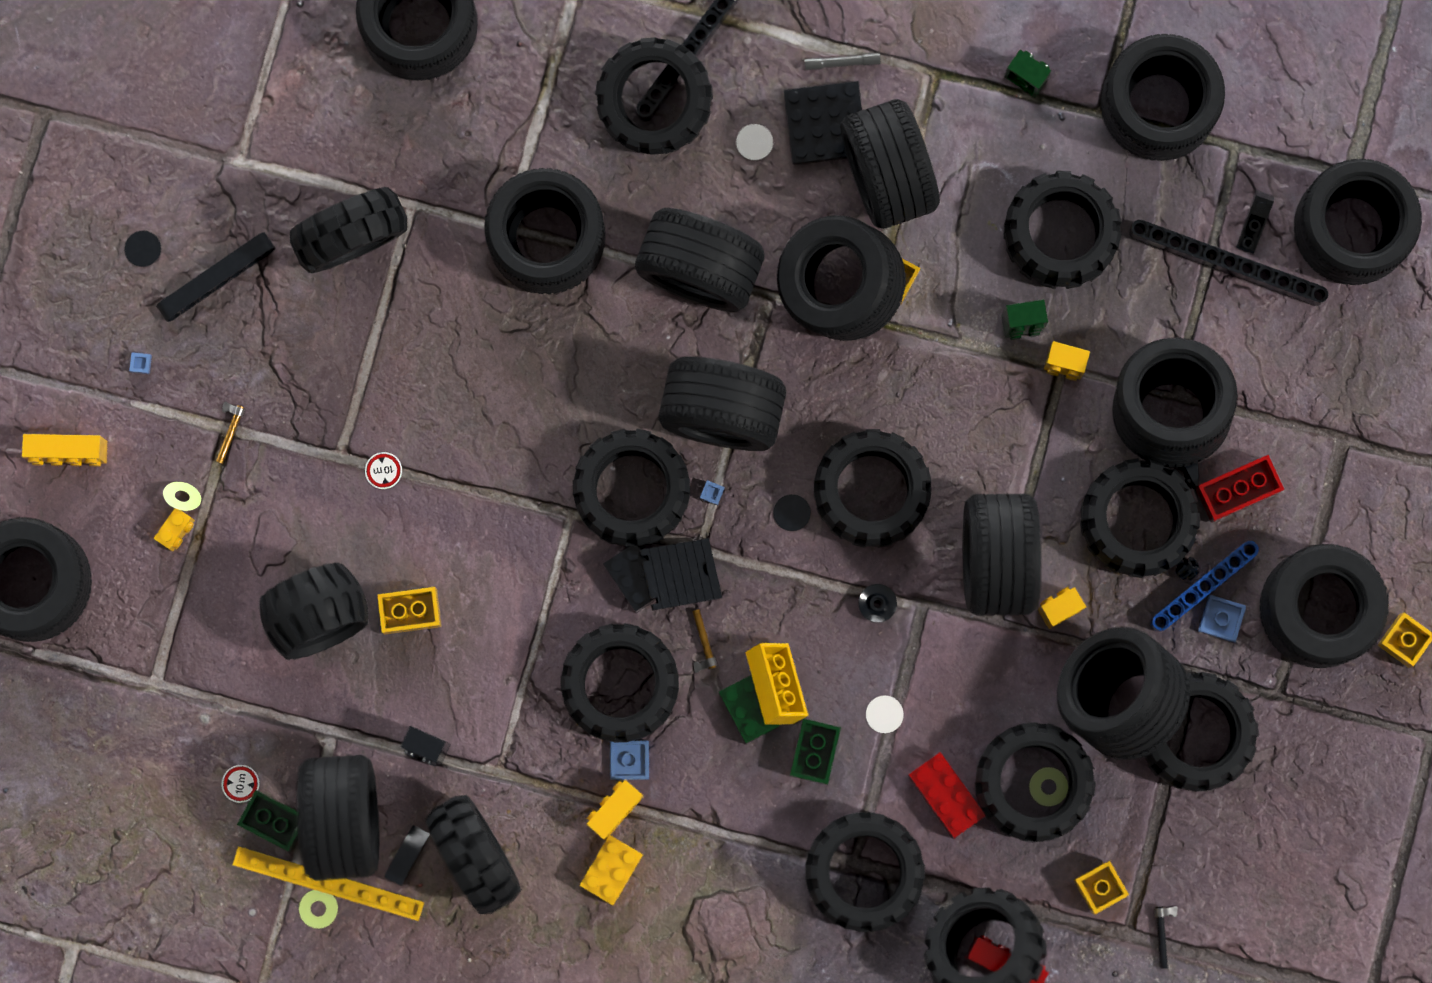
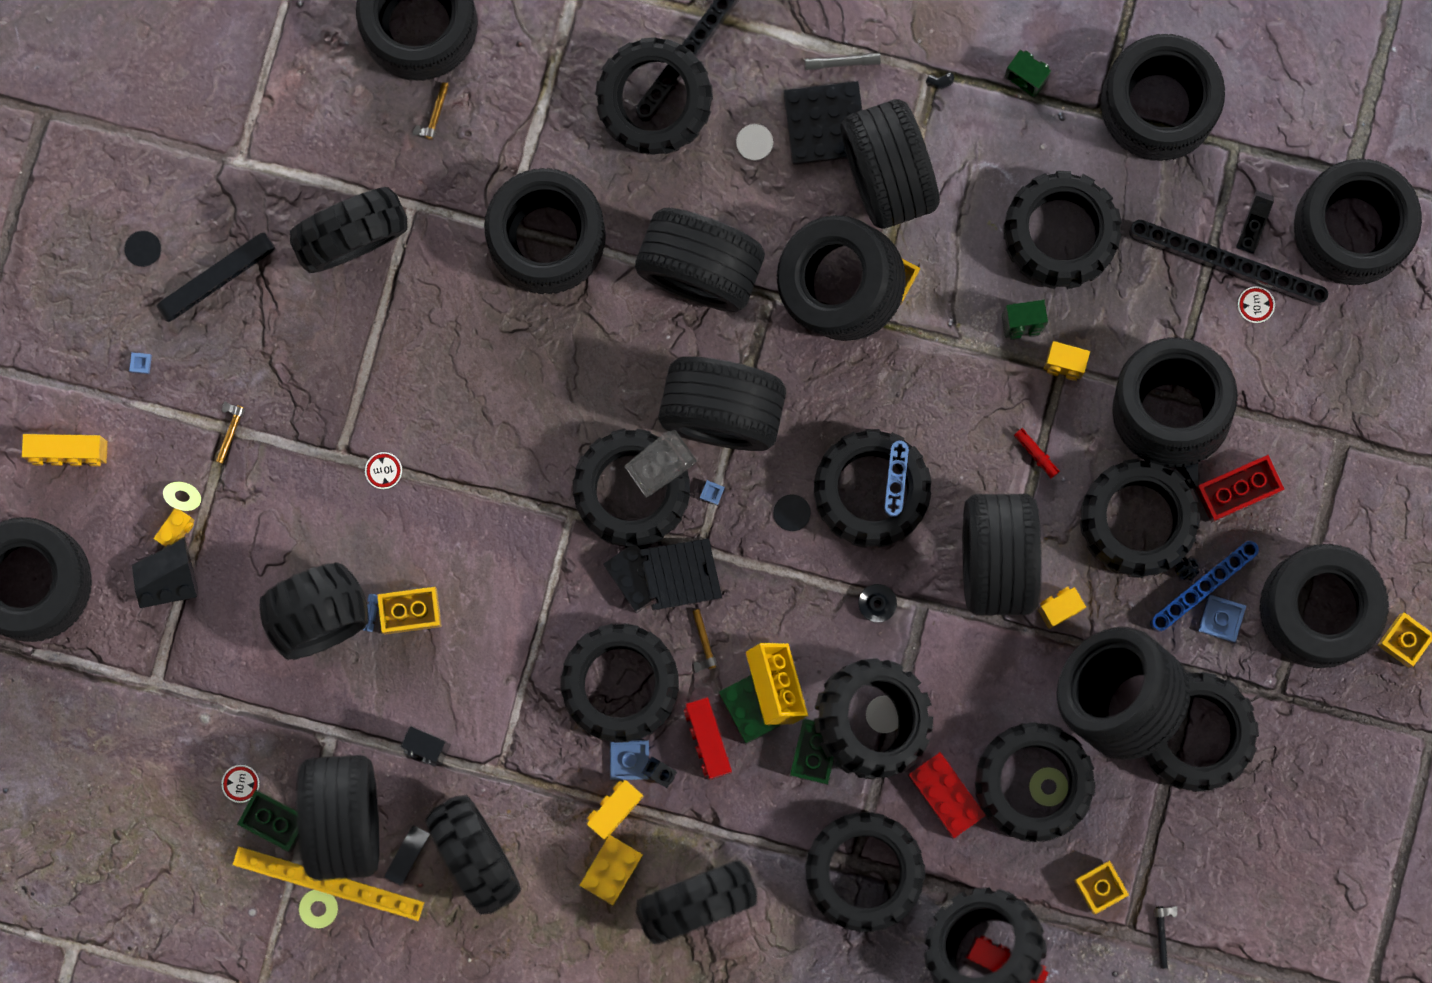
none -> black wedge [132,536,198,608]
none -> medium blue axle [363,594,378,632]
none -> pearl gold piece [412,82,449,140]
none -> clear slope [625,430,697,497]
none -> black tyre [636,860,757,945]
none -> black brick [642,756,677,788]
none -> red brick [684,697,732,780]
none -> black tyre [814,658,933,779]
none -> medium blue beam [885,441,908,517]
none -> black arm [926,72,955,89]
none -> red pin [1014,428,1060,479]
none -> sticker [1238,286,1275,323]

